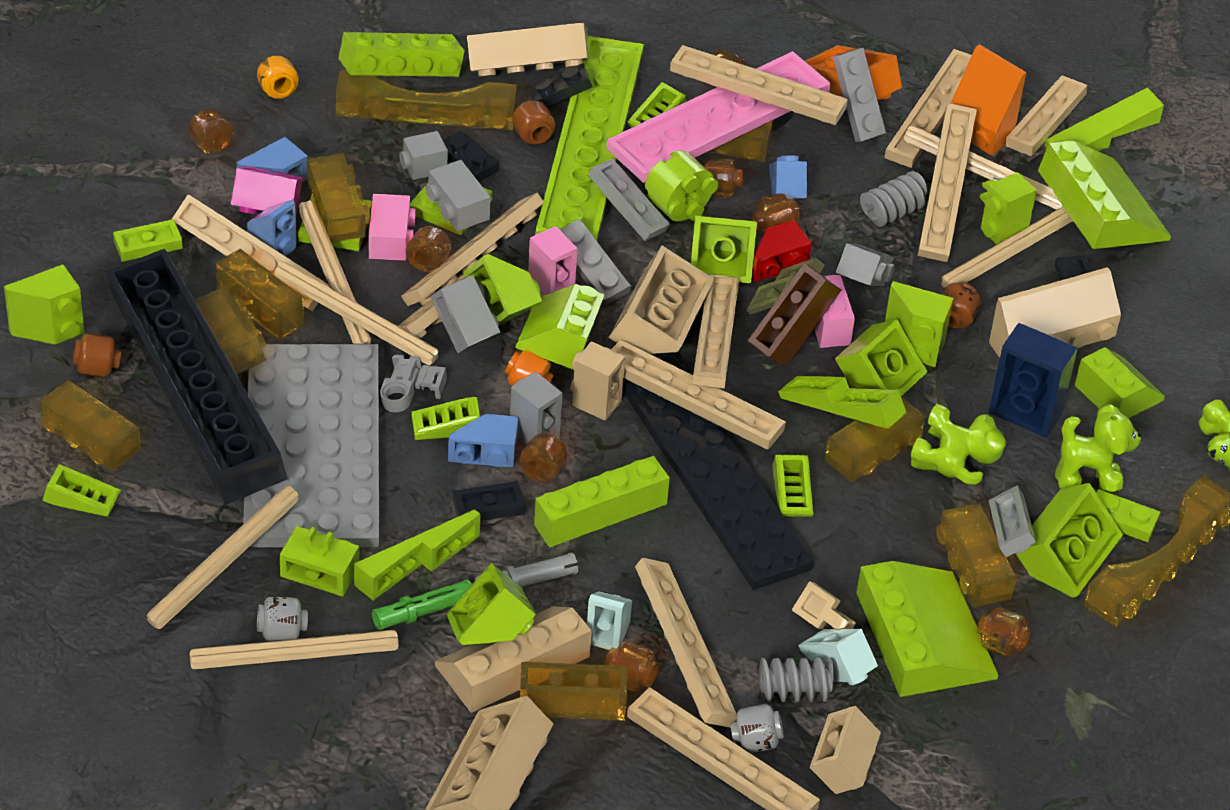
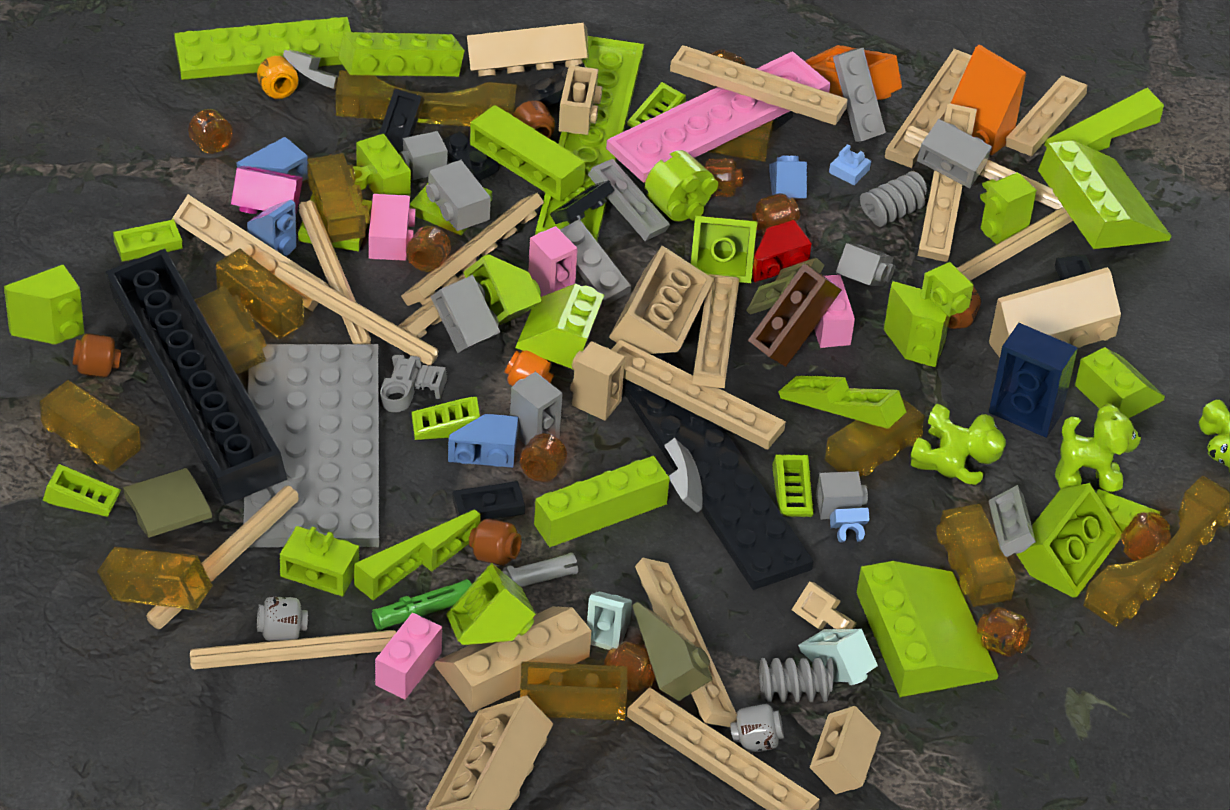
lime slope [835,319,927,396] -> none
none -> clear yellow brick [97,547,213,610]
none -> olive slope [123,468,212,538]
none -> lime plate [174,17,351,80]
none -> light grey slope [283,50,345,89]
none -> lime brick [346,133,411,197]
none -> bright pink brick [375,612,442,700]
none -> black plate [379,88,425,153]
none -> dark orange head [469,518,522,566]
none -> lime brick [470,105,585,201]
none -> black plate [550,180,615,224]
none -> tan brick [559,65,602,135]
none -> olive slope [632,602,712,701]
none -> light grey slope [664,438,703,513]
none -> light grey brick [816,471,868,520]
none -> light blue tile [829,144,871,185]
none -> light blue tile [830,508,869,543]
none -> light grey brick [917,119,992,188]
none -> lime brick [921,262,973,317]
none -> clear orange head [1121,512,1171,562]

